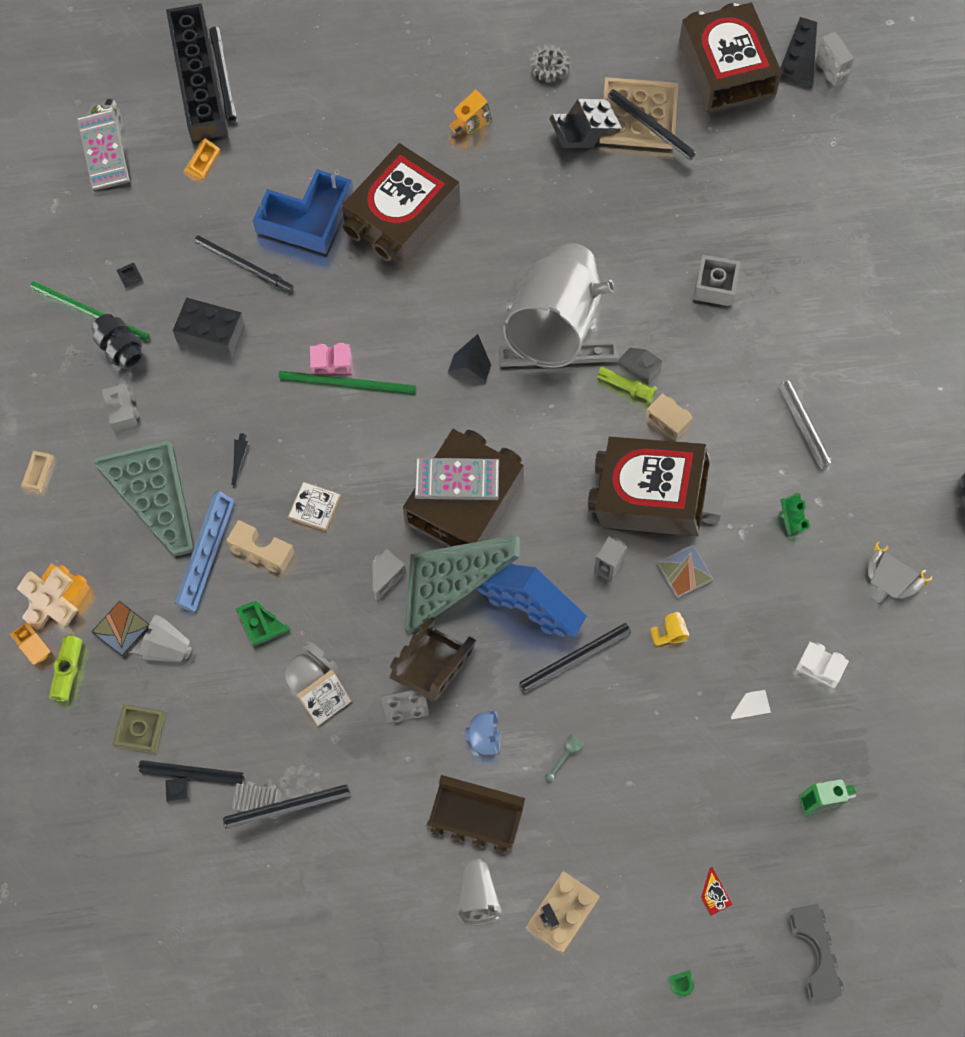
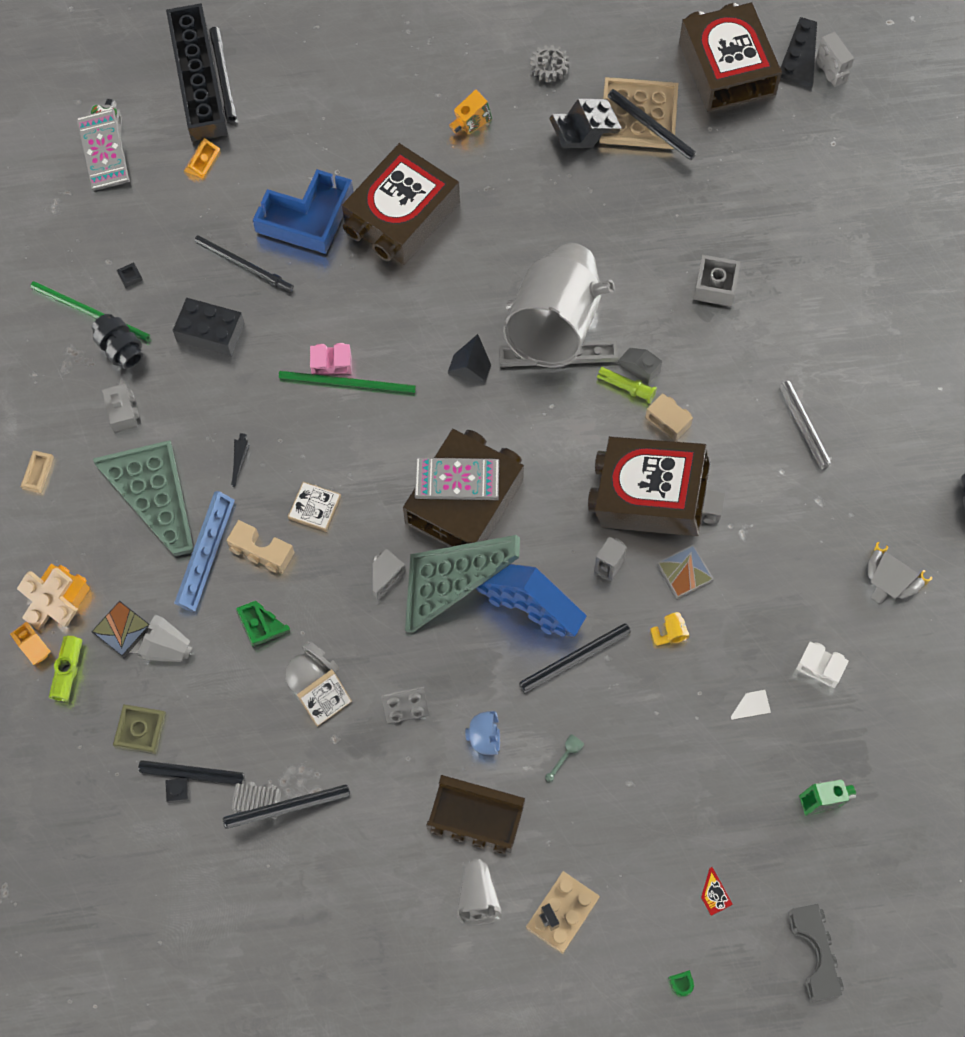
dark brown panel [390,618,476,702] -> none
green hips [779,493,810,535] -> none

